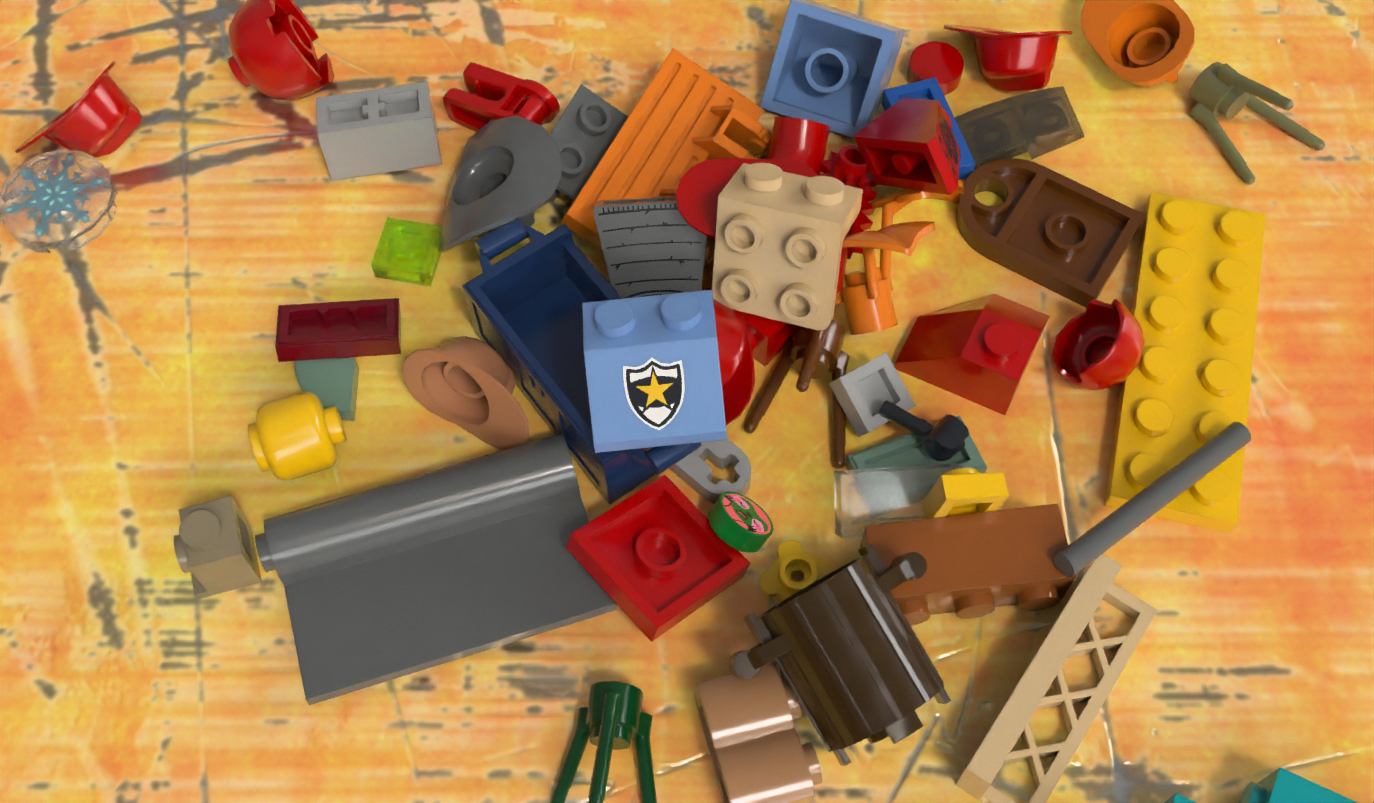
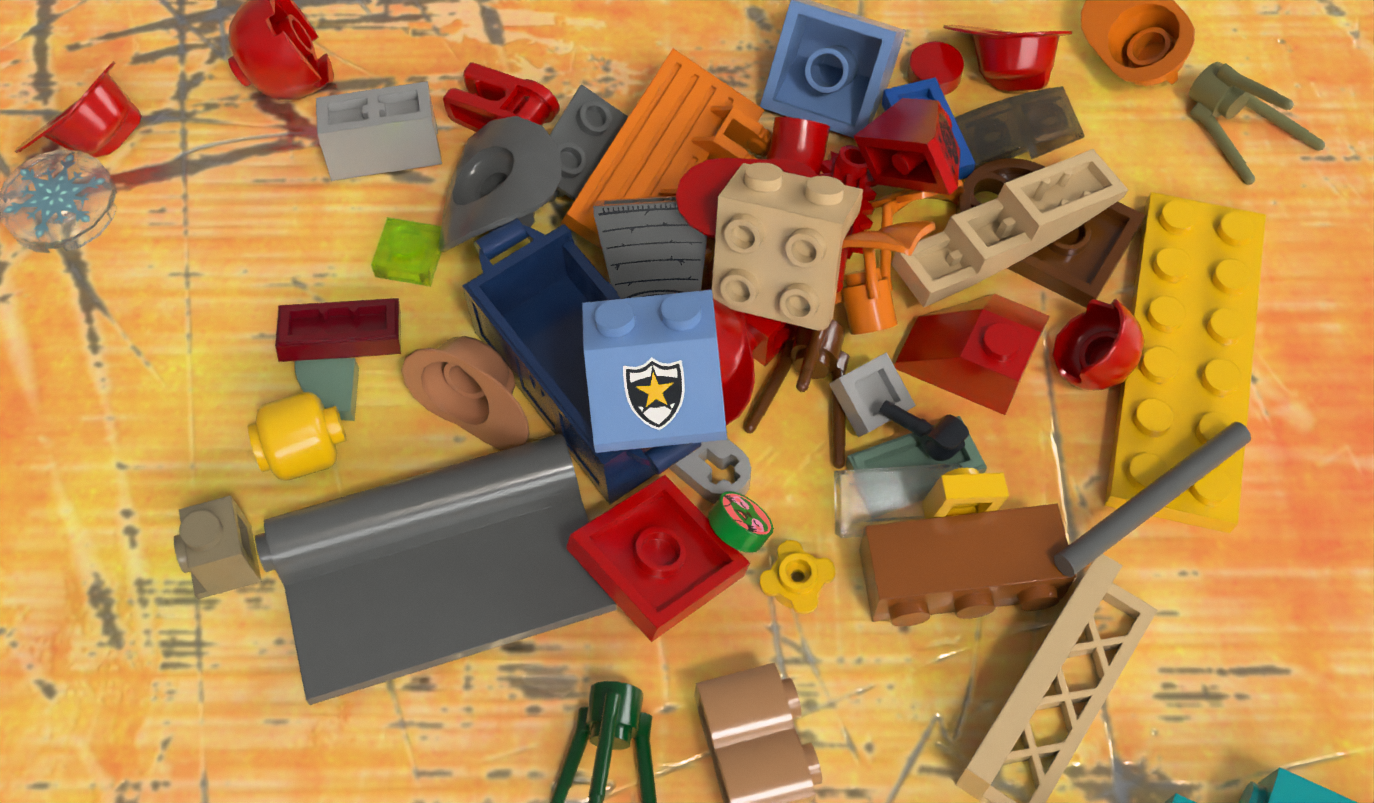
dark brown container [728,544,951,766] -> none
none -> tan slope [891,149,1128,307]

